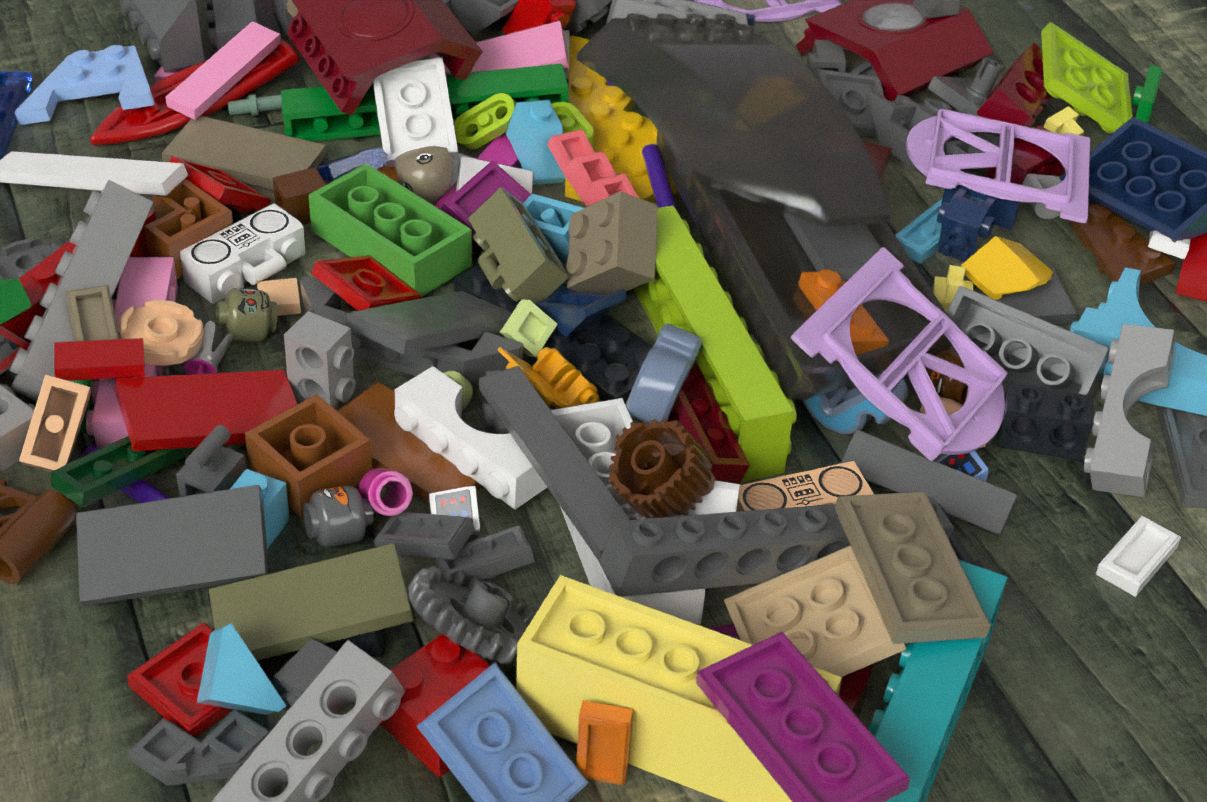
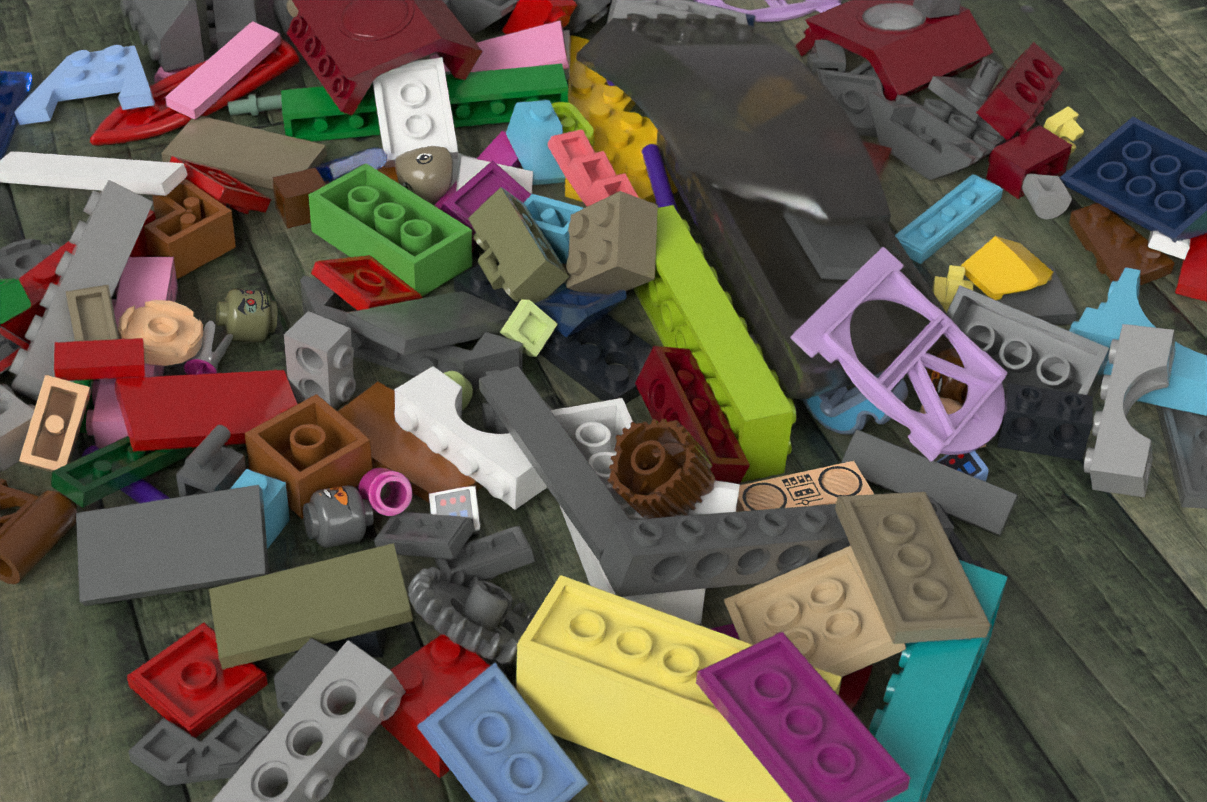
white piece [180,203,306,304] -> none
medium azure slope [197,623,286,715] -> none
light nougat tile [257,278,301,316] -> none
lime plate [454,93,517,150] -> none
light orange hinge [498,347,599,409] -> none
orange tile [576,700,633,785] -> none
sand blue animal [626,323,703,424] -> none
orange plate [798,269,889,355] -> none
lavender window [906,109,1090,223] -> none
dark blue tile [937,172,1021,262] -> none
lime plate [1041,22,1133,134] -> none
white tile [1096,516,1181,597] -> none
green plate [1132,65,1163,124] -> none

